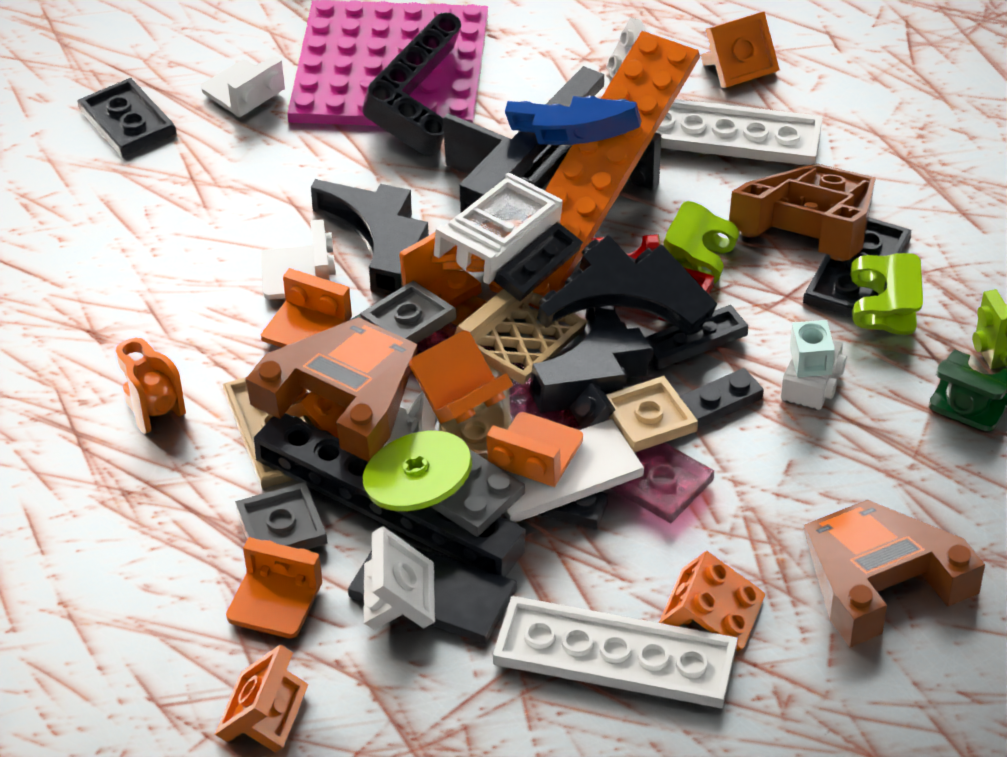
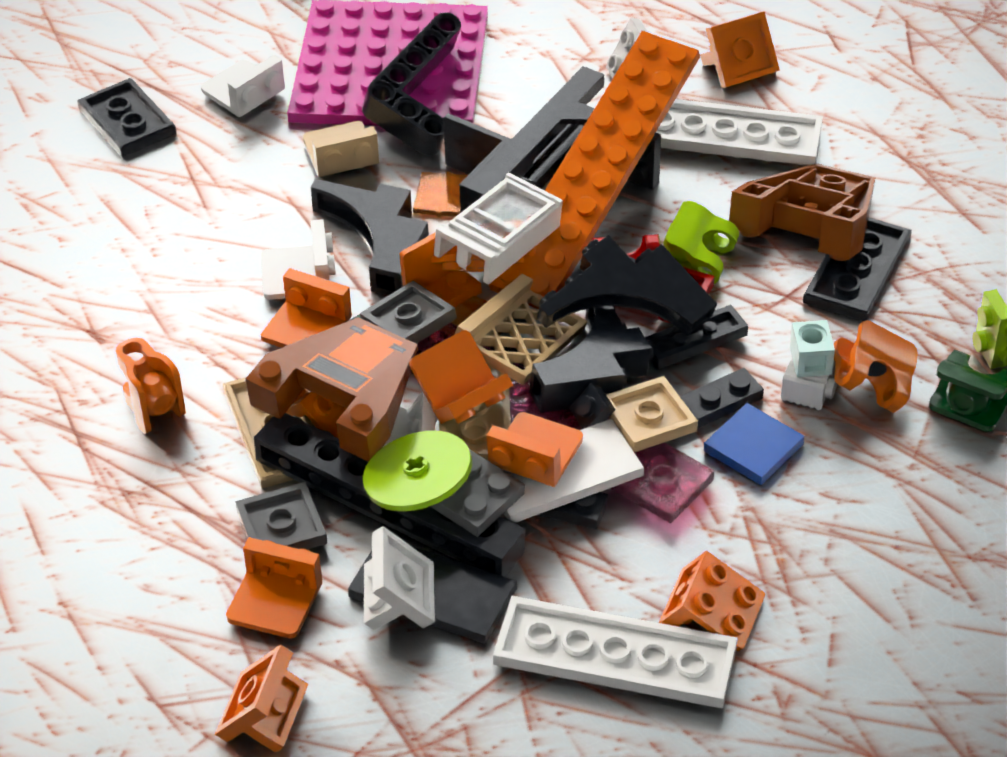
black plate [494,222,583,302] -> none
blue slope [504,96,642,145] -> none
wedge [804,500,985,647] -> none
lime piece [851,253,923,335] -> none
none -> tan bracket [303,121,379,177]
none -> clear orange piece [413,171,468,218]
none -> tile [703,403,805,485]
none -> orange piece [833,320,918,413]

